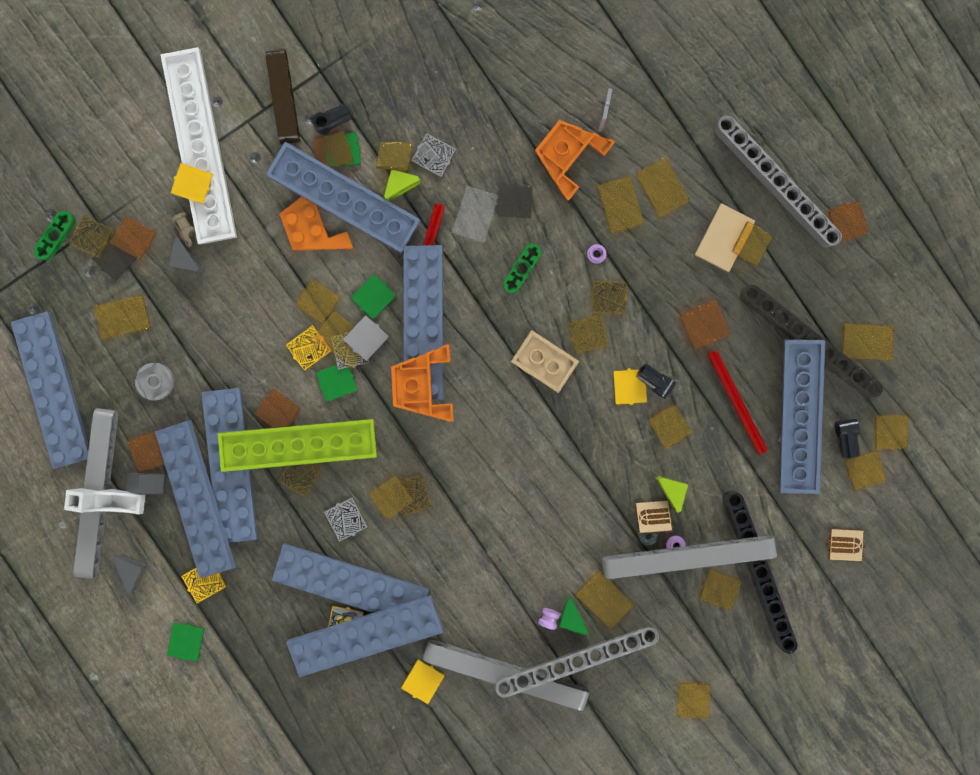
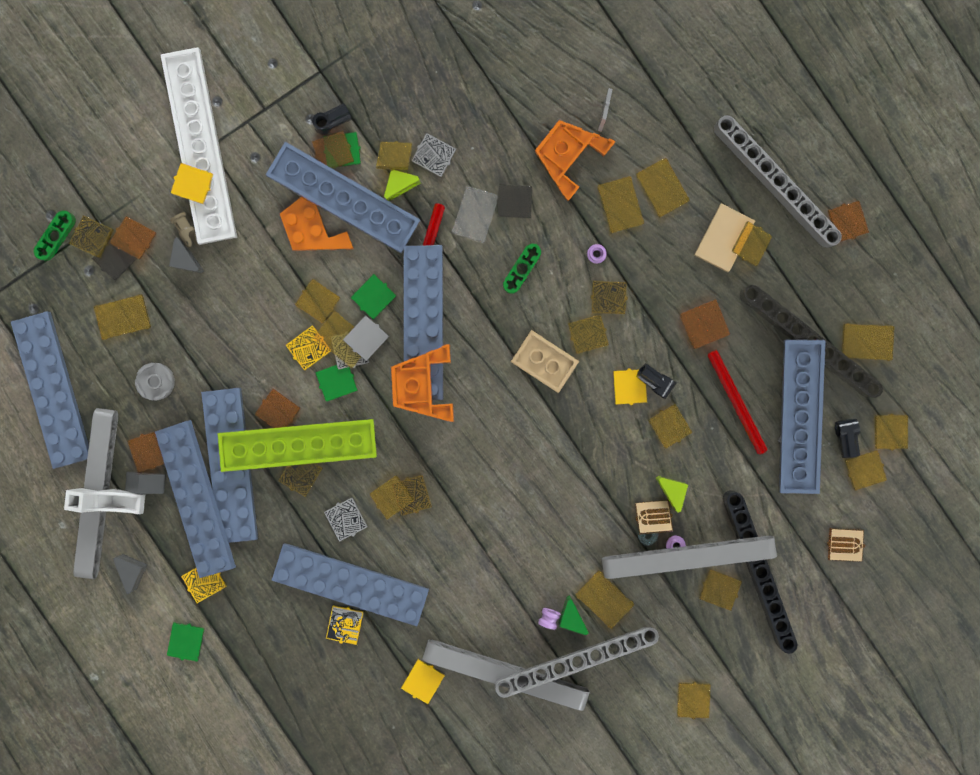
dark brown beam [265,48,300,145] -> none
sand blue plate [286,595,444,677] -> none

